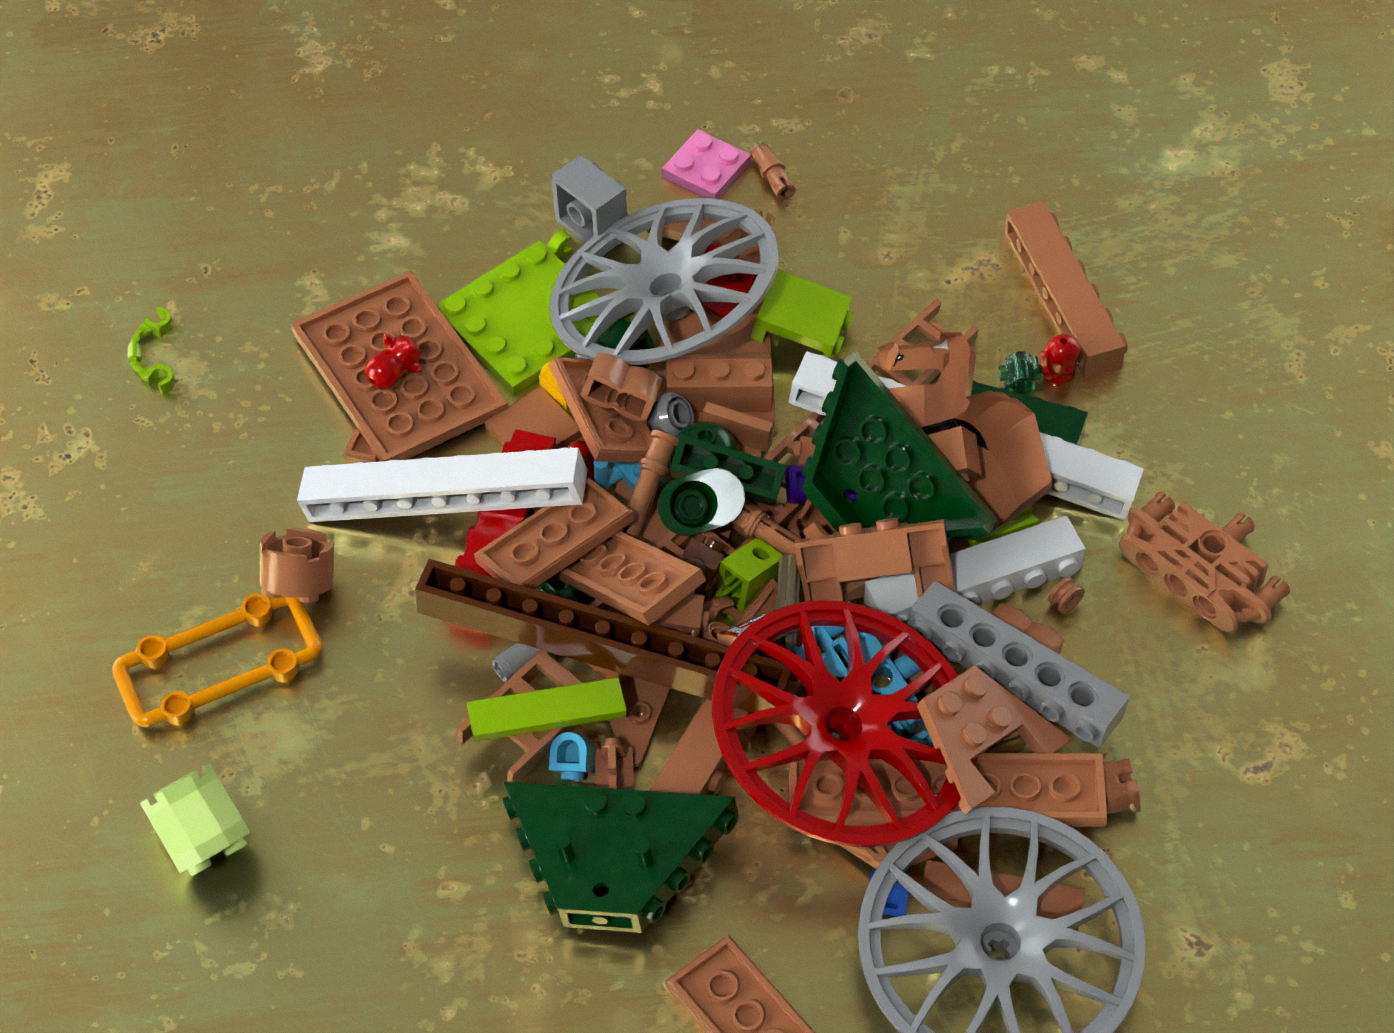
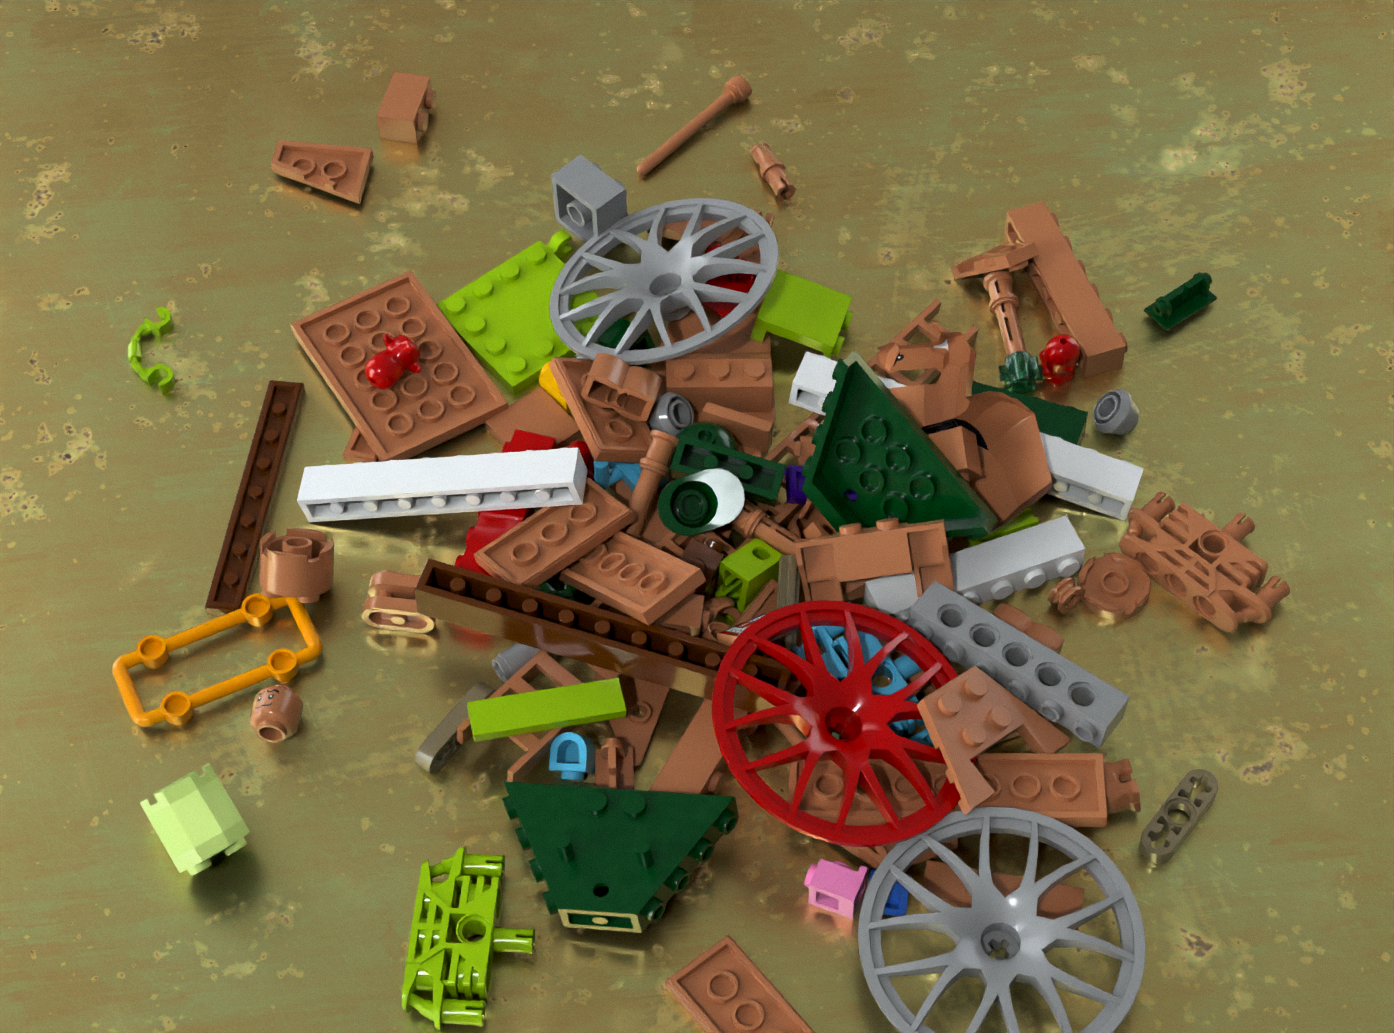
bright pink plate [662,129,751,199] -> none
none -> reddish brown tile [205,380,305,616]
none -> nougat head [249,685,303,743]
none -> nougat wing [271,140,374,204]
none -> nougat brick [362,570,436,633]
none -> nougat brick [377,72,437,144]
none -> lime piece [402,846,535,1031]
none -> dark tan beam [415,682,496,774]
none -> nougat piece [637,75,752,176]
none -> bright pink brick [804,859,868,919]
none -> nougat wing [950,242,1038,279]
none -> nougat pin [983,270,1029,367]
none -> nougat tile [1077,552,1151,620]
none -> light grey cone [1093,389,1139,435]
none -> dark tan beam [1139,769,1218,864]
none -> dark green hinge [1144,272,1217,331]

